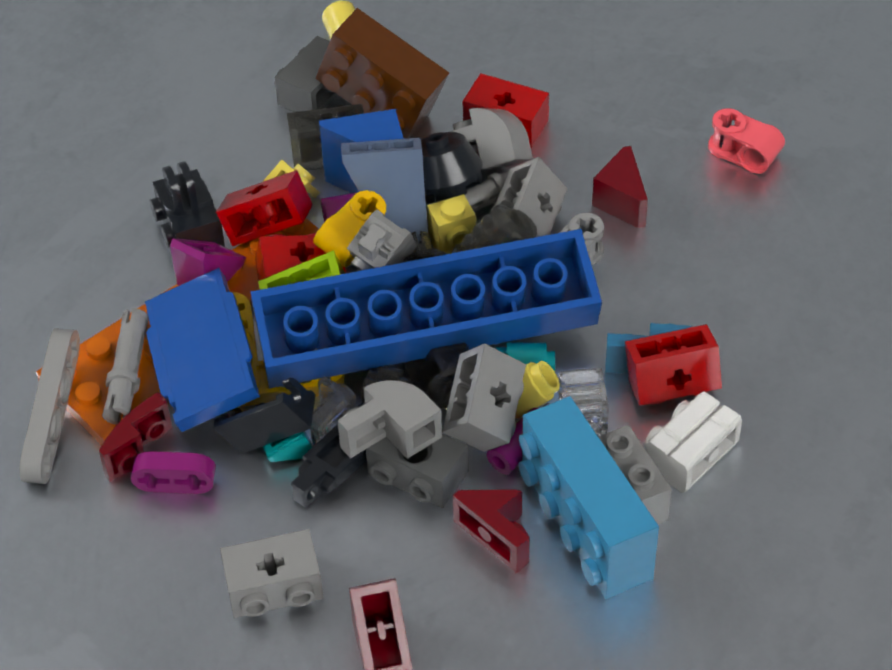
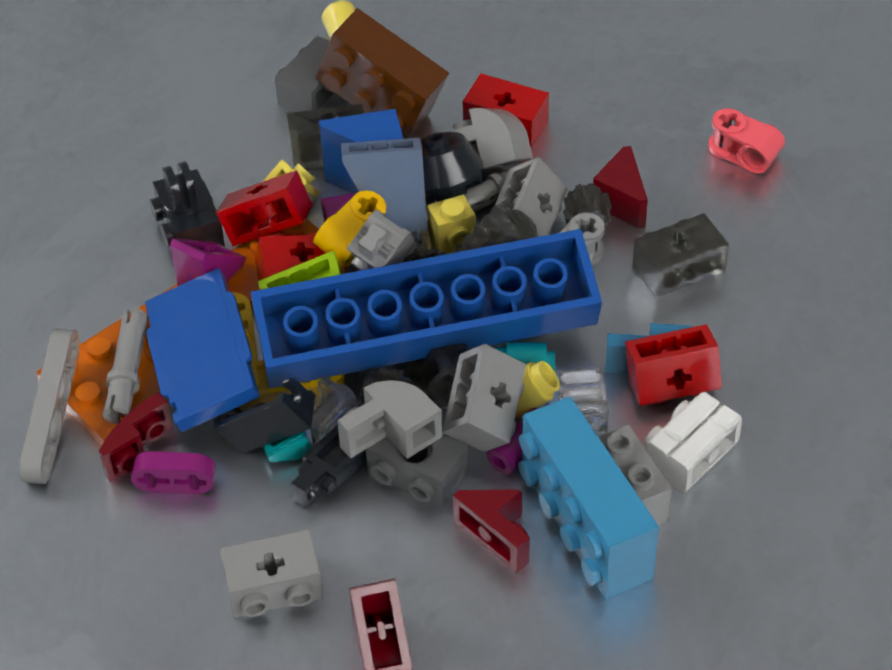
none -> clear smoke gear [563,183,612,228]
none -> clear smoke brick [632,213,729,298]

